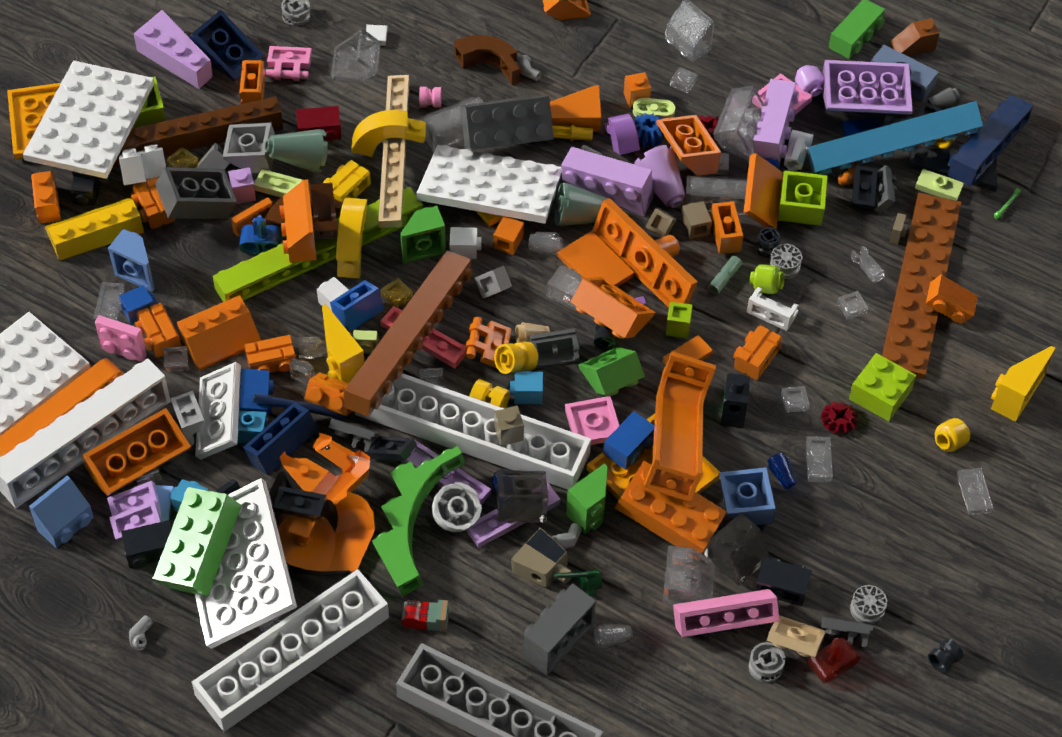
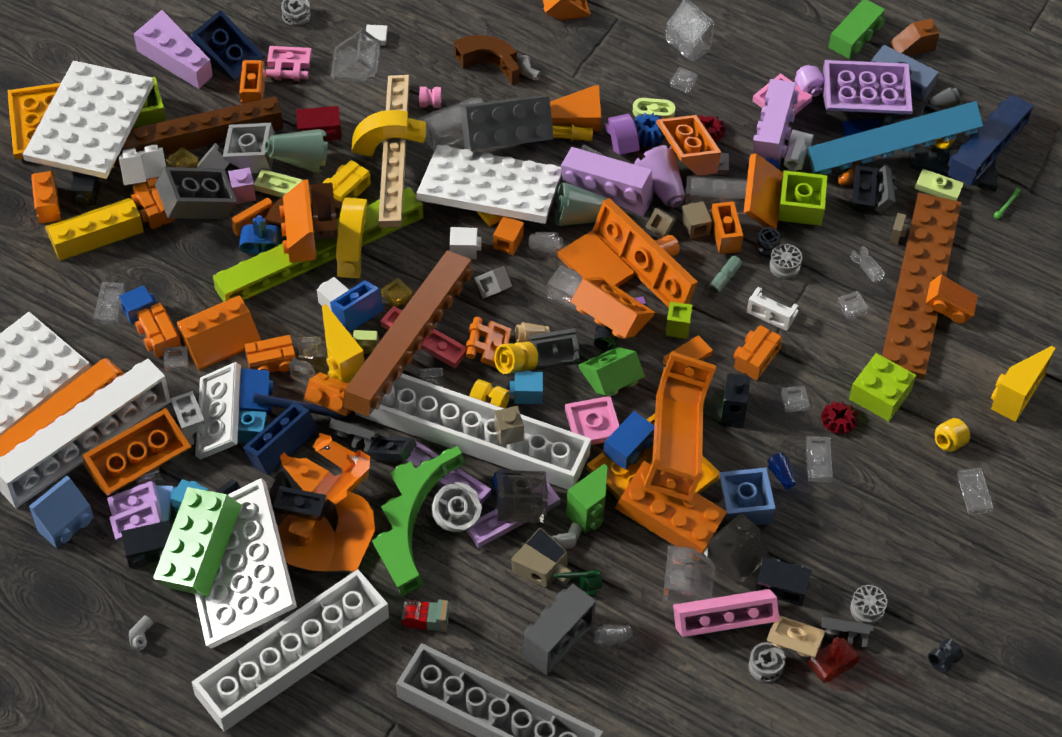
bright pink plate [95,315,147,362] -> none
medium blue slope [108,229,154,292] -> none
bright green slope [401,206,446,264] -> none
orange brick [624,72,651,108] -> none
clear slope [713,86,765,161] -> none
lime head [750,264,784,294] -> none

